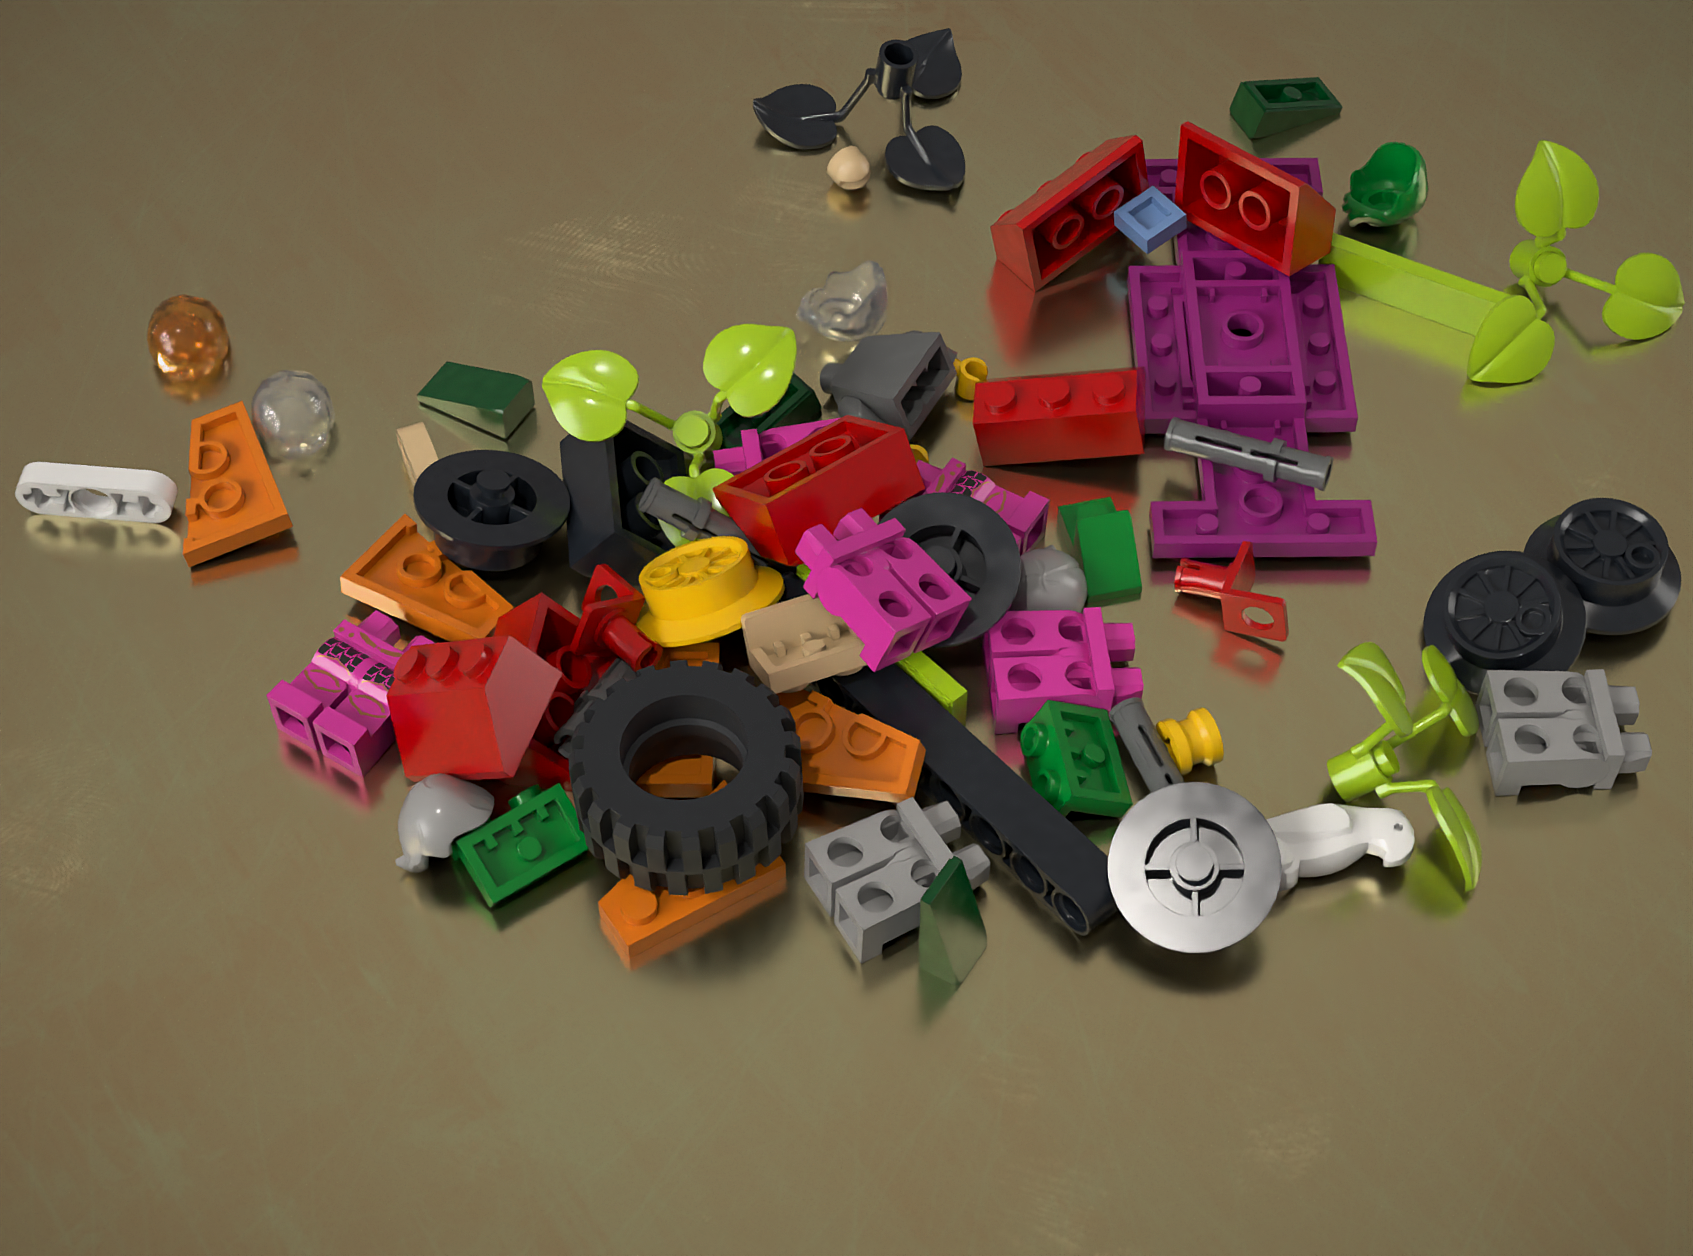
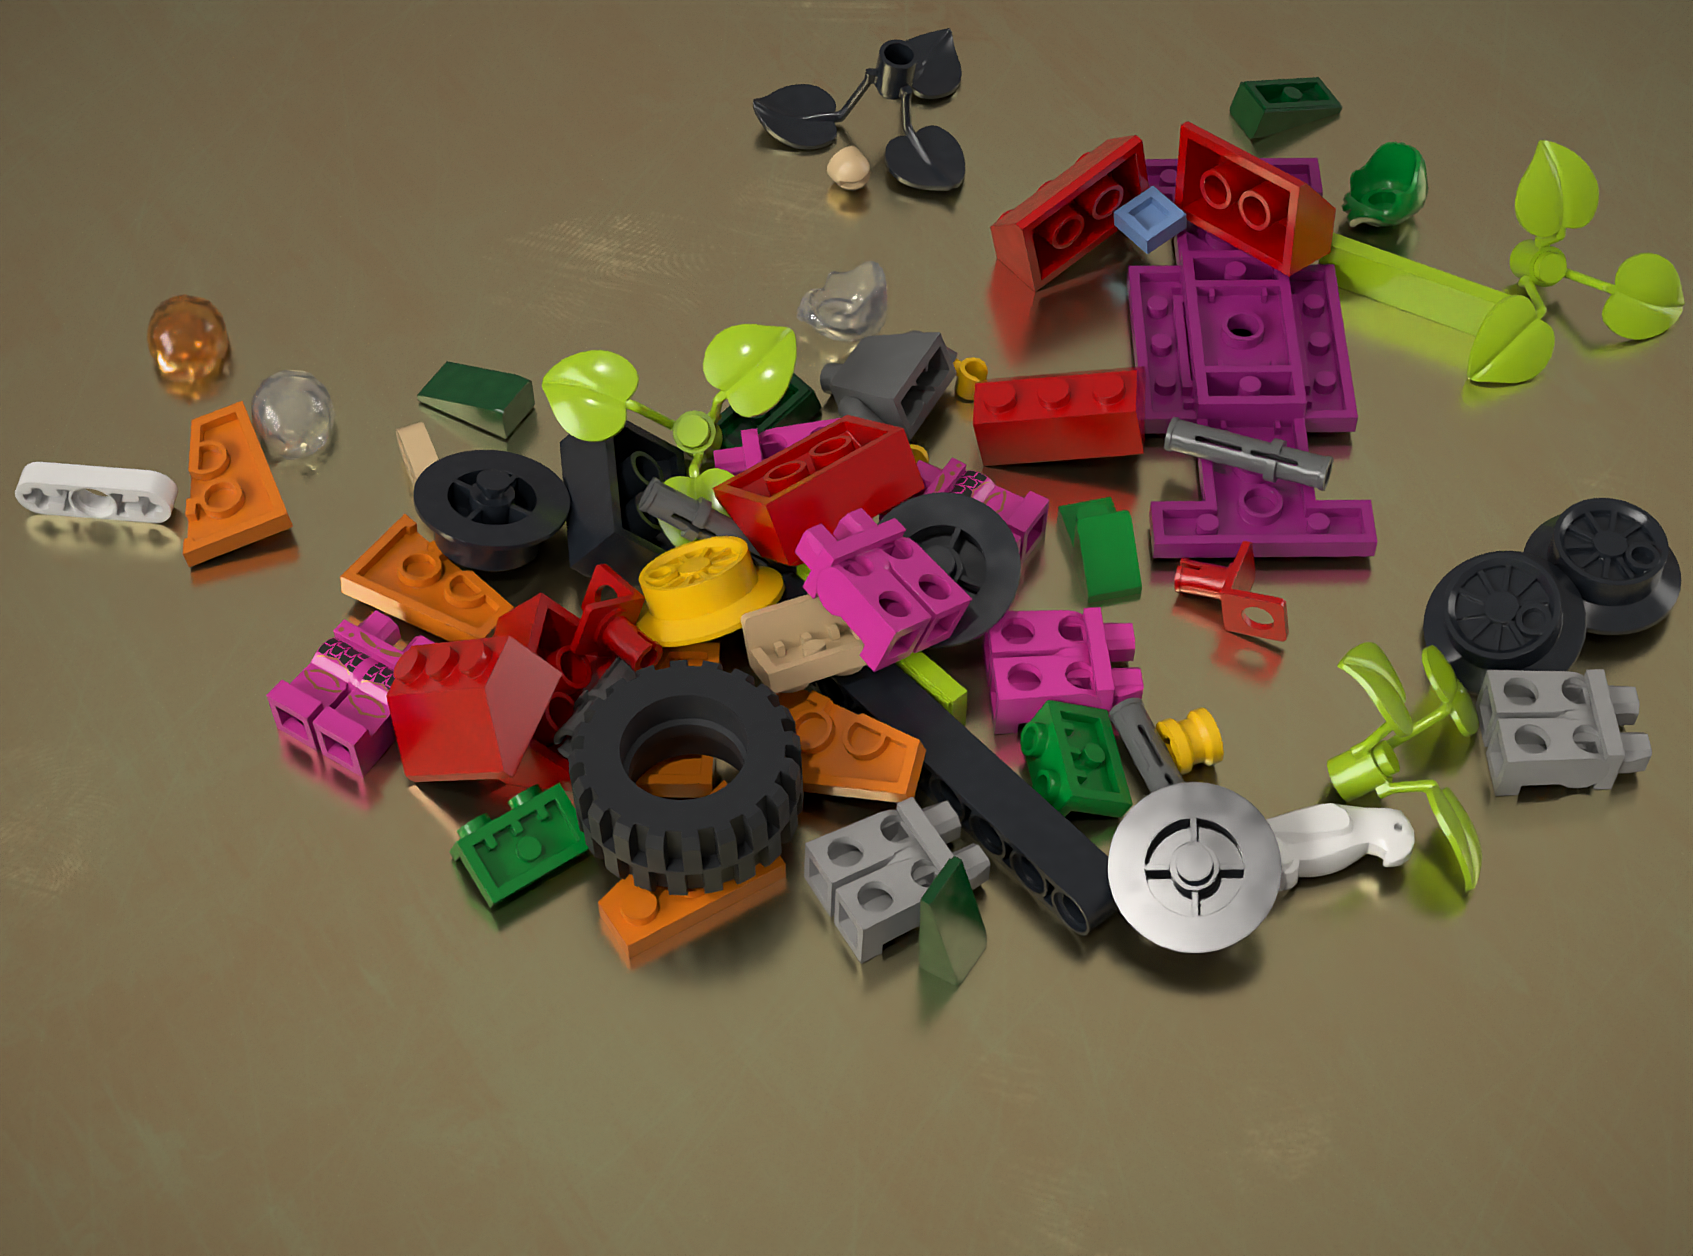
light grey hair [395,773,494,873] -> none
light grey hair [1008,545,1088,613] -> none

